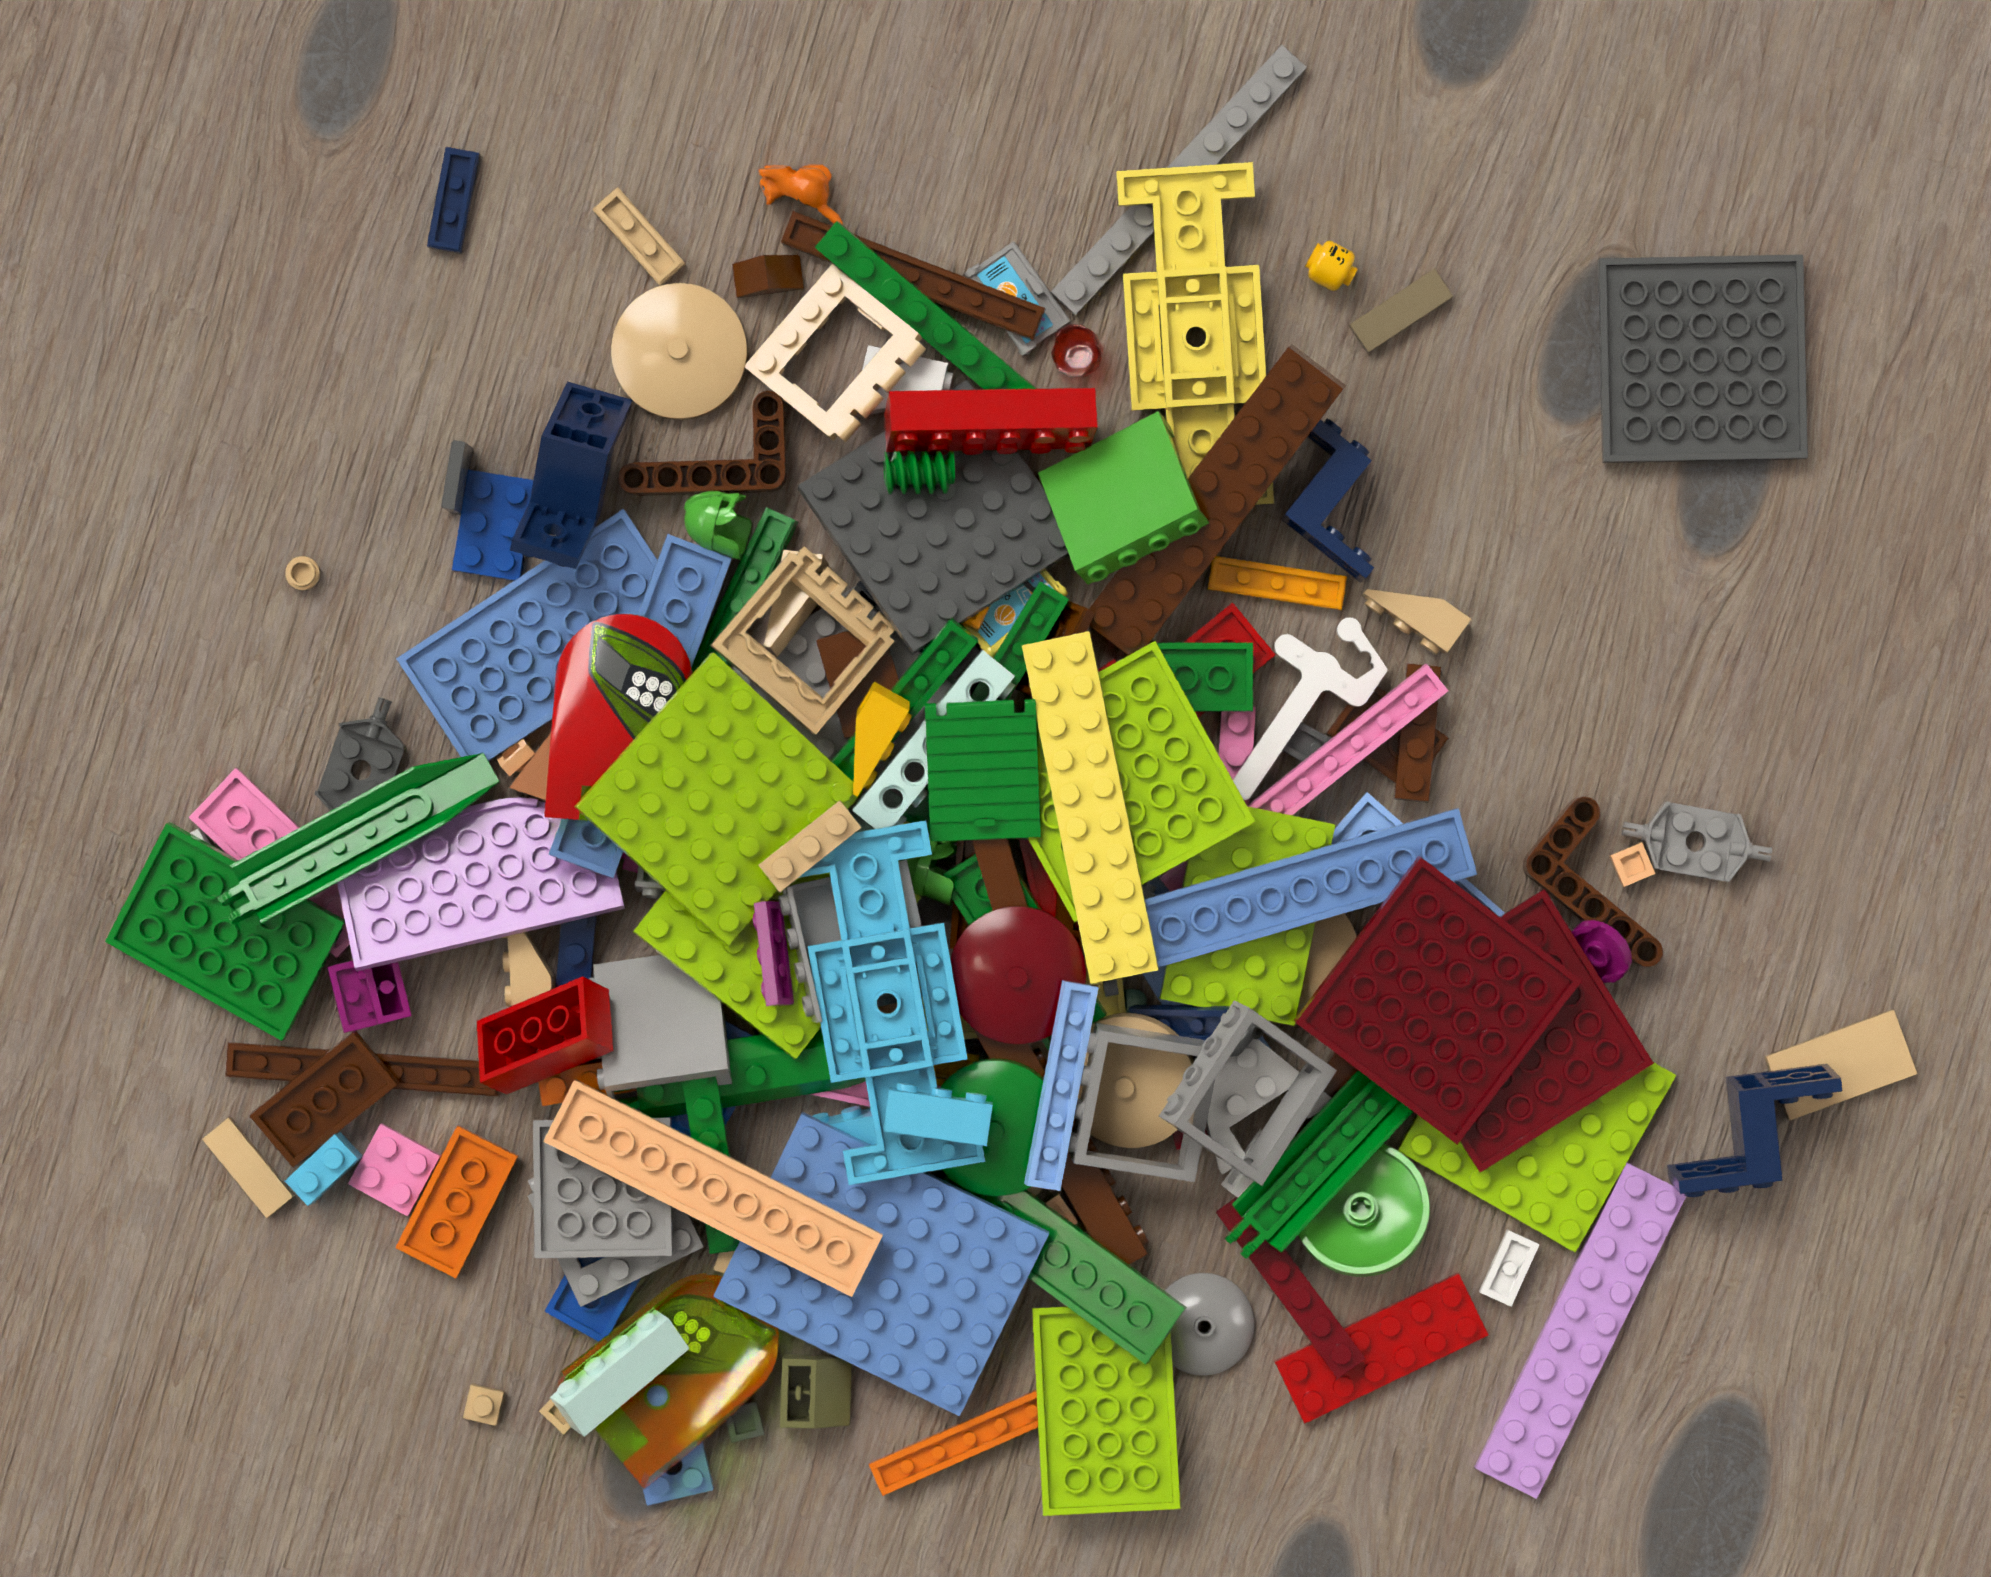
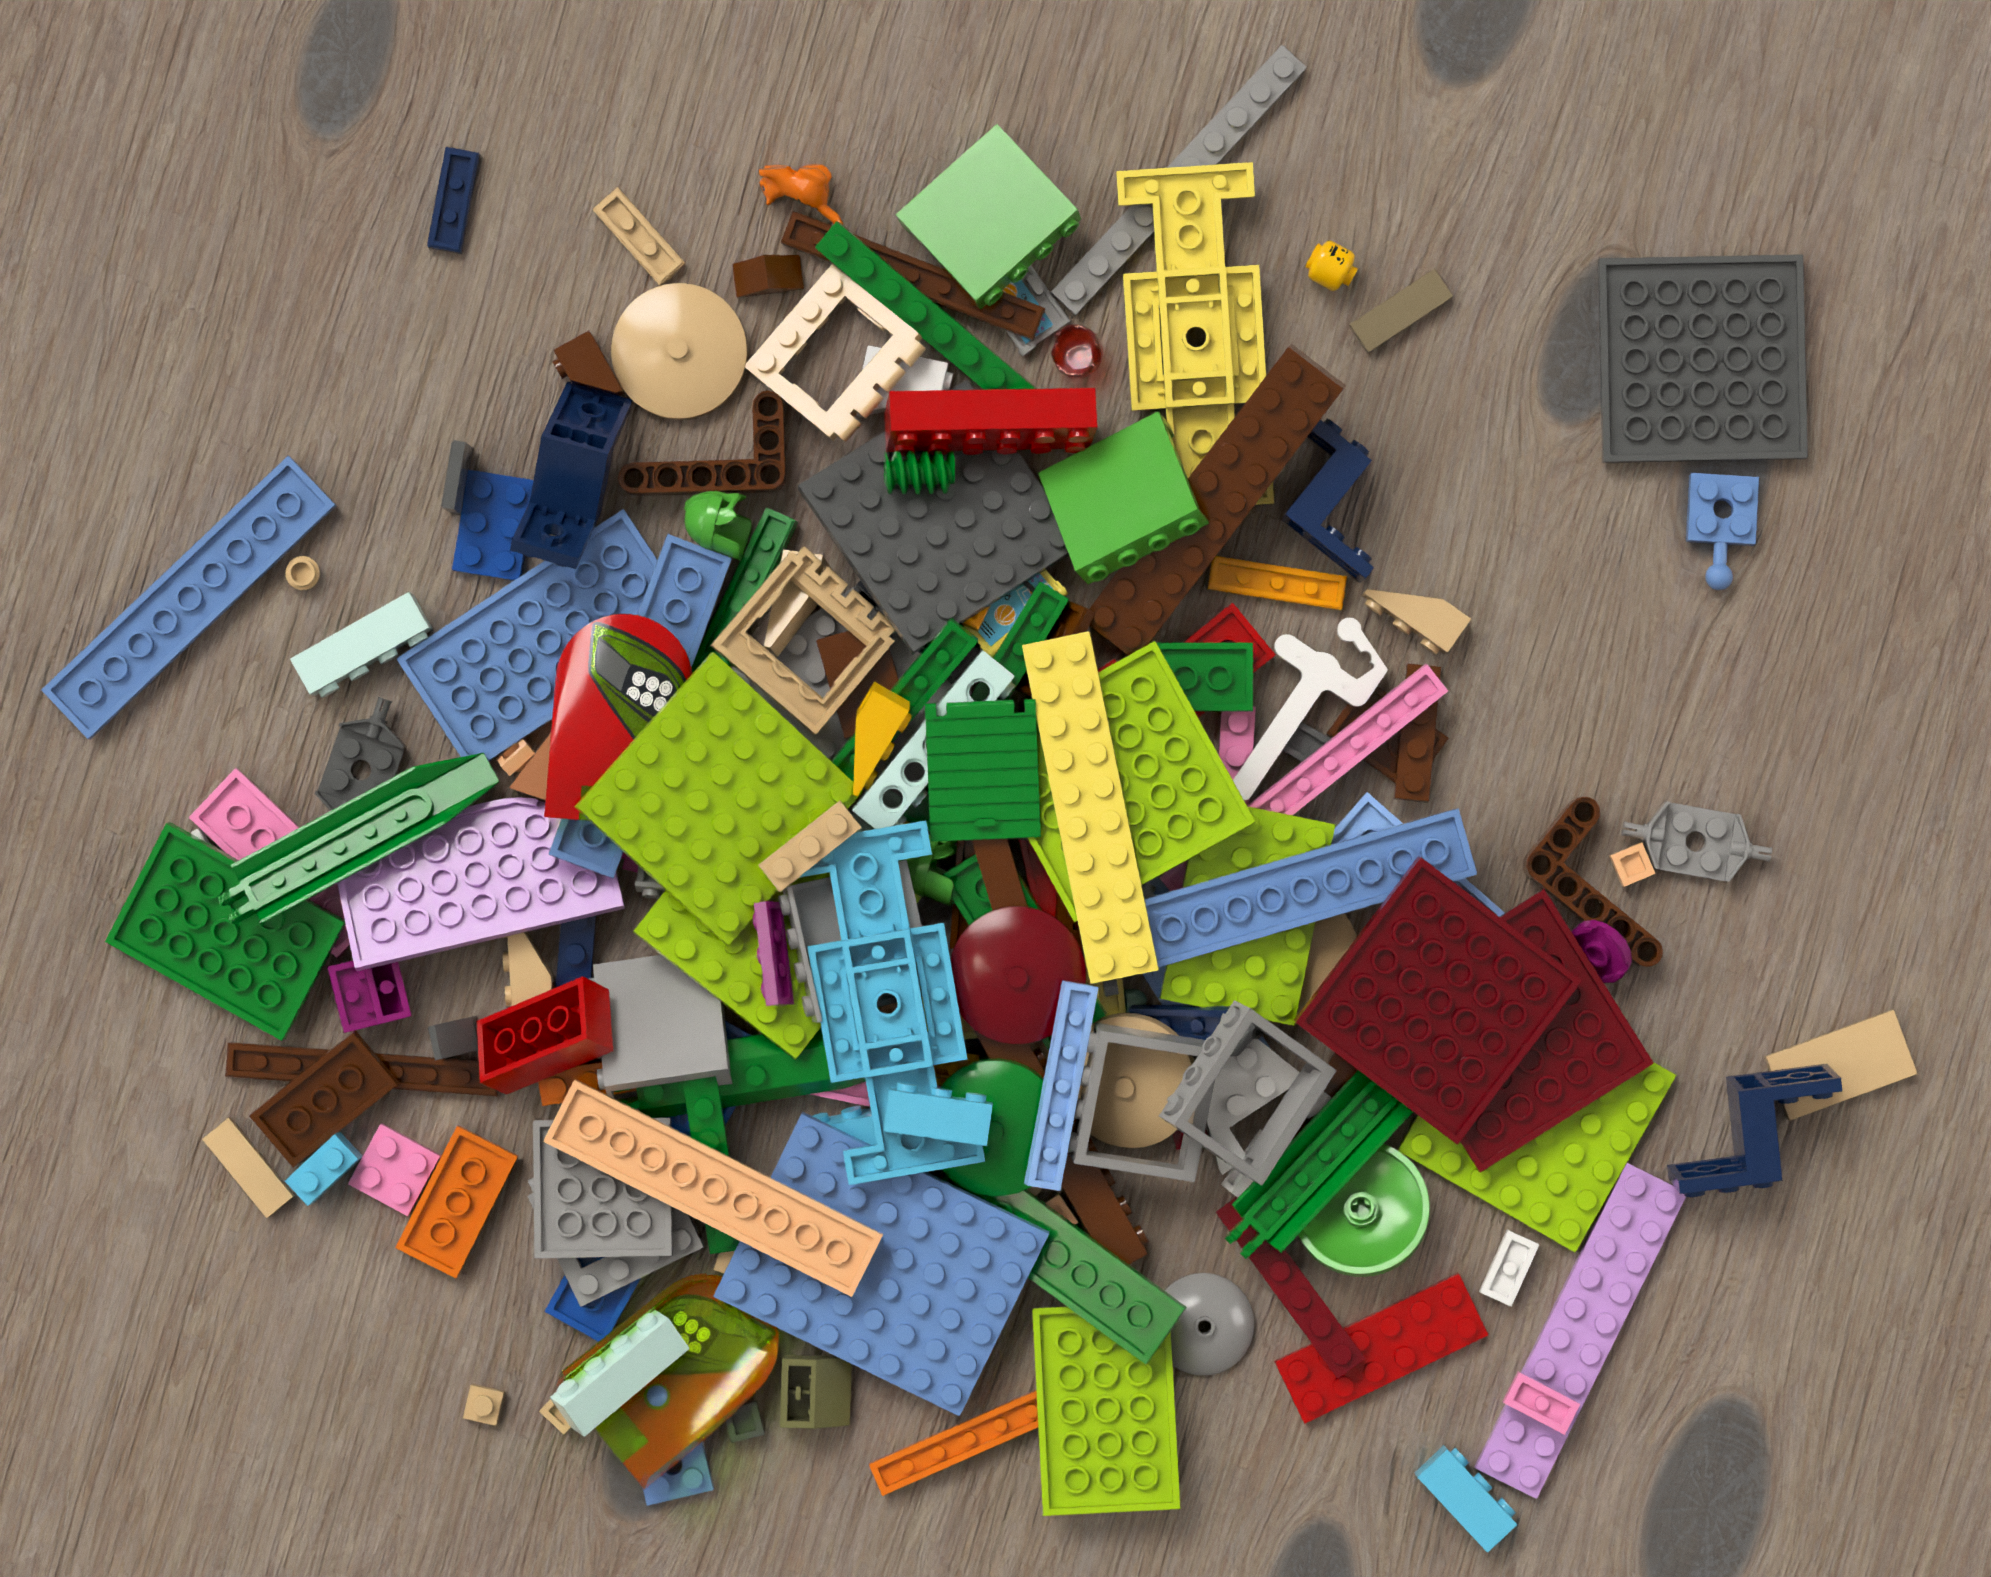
none -> medium blue plate [41,456,337,740]
none -> light aqua brick [290,592,433,698]
none -> dark grey slope [428,1016,478,1060]
none -> reddish brown slope [552,330,625,396]
none -> panel [896,124,1081,310]
none -> medium azure brick [1414,1445,1517,1553]
none -> bright pink plate [1502,1371,1580,1435]
none -> medium blue plate [1686,473,1759,590]

